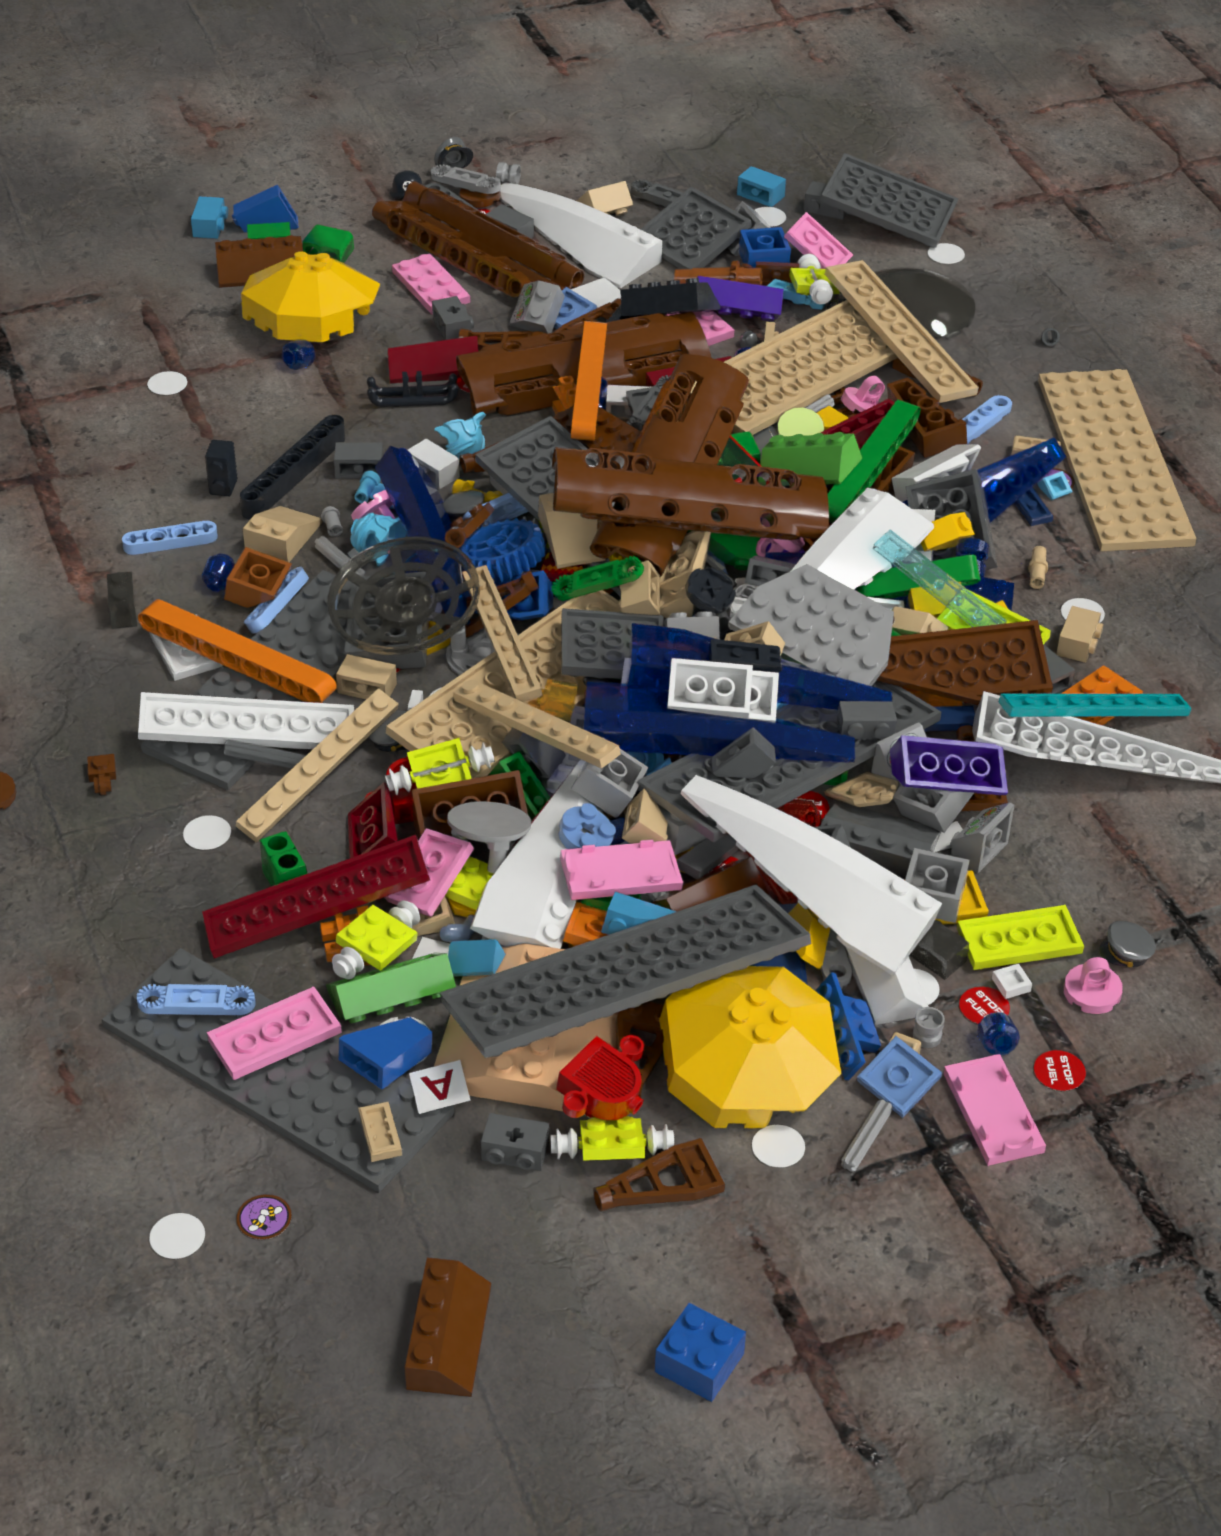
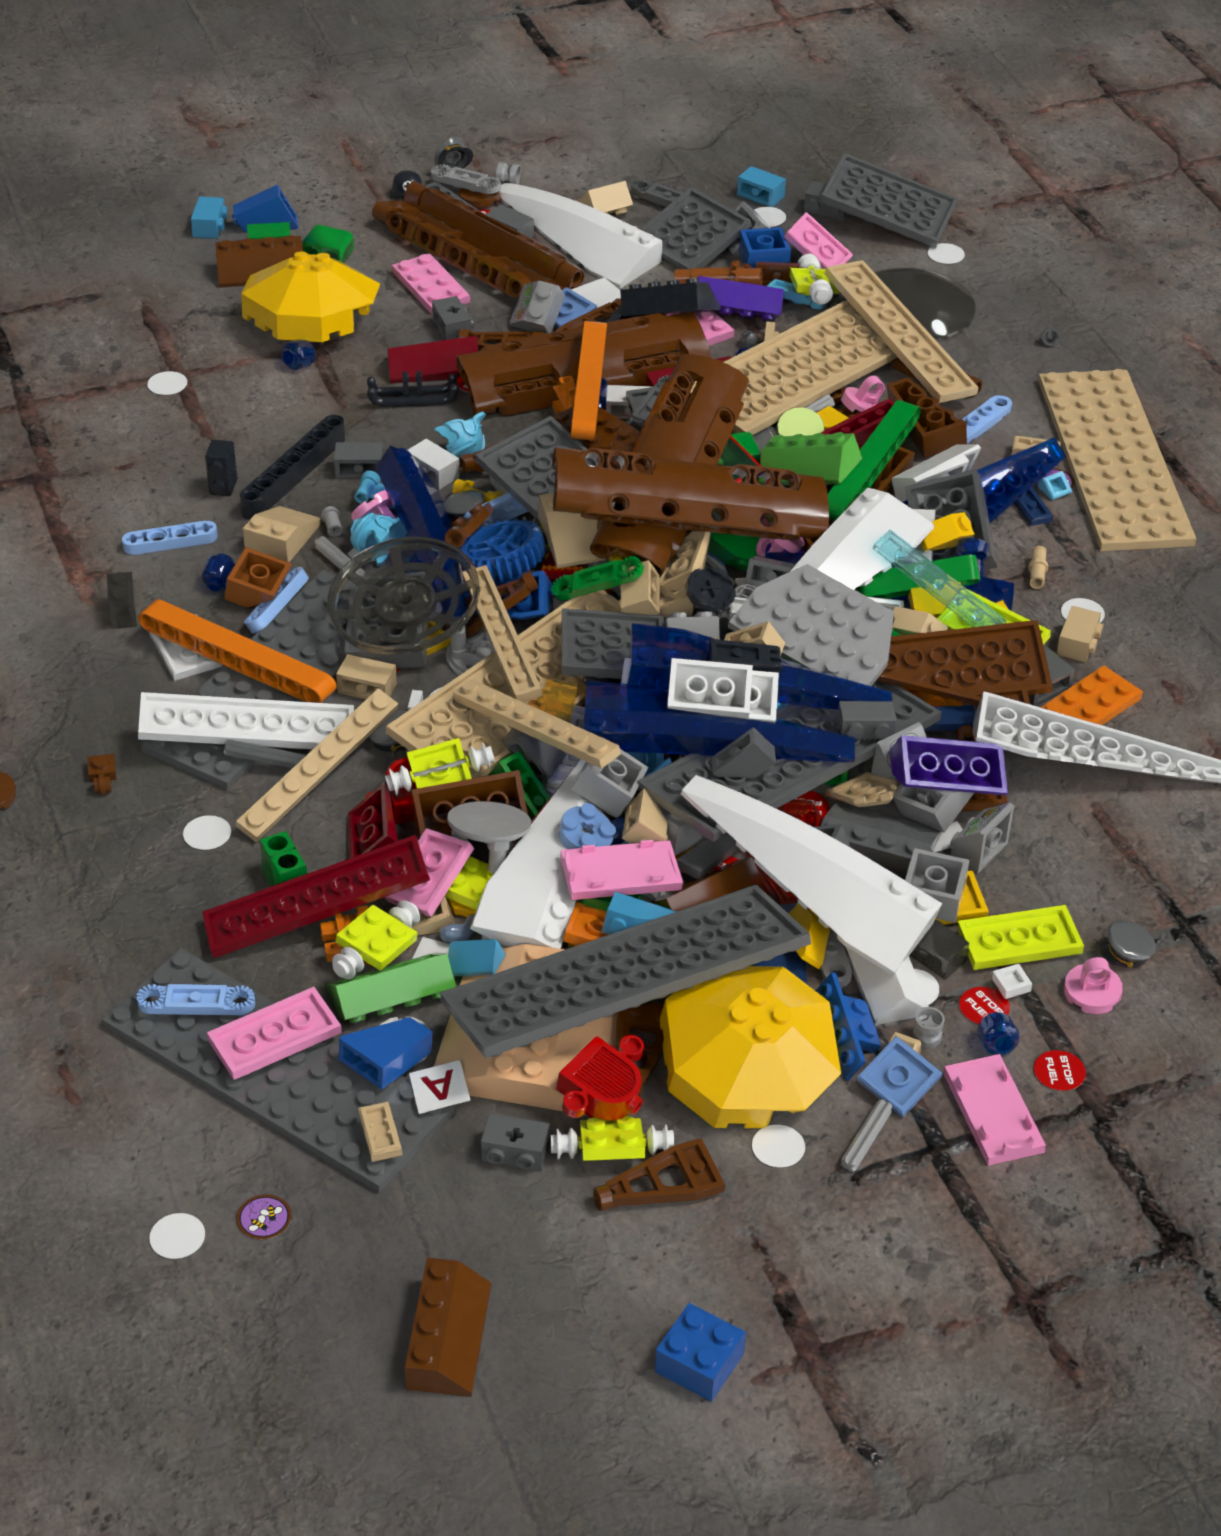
teal tile [998,694,1192,717] -> none

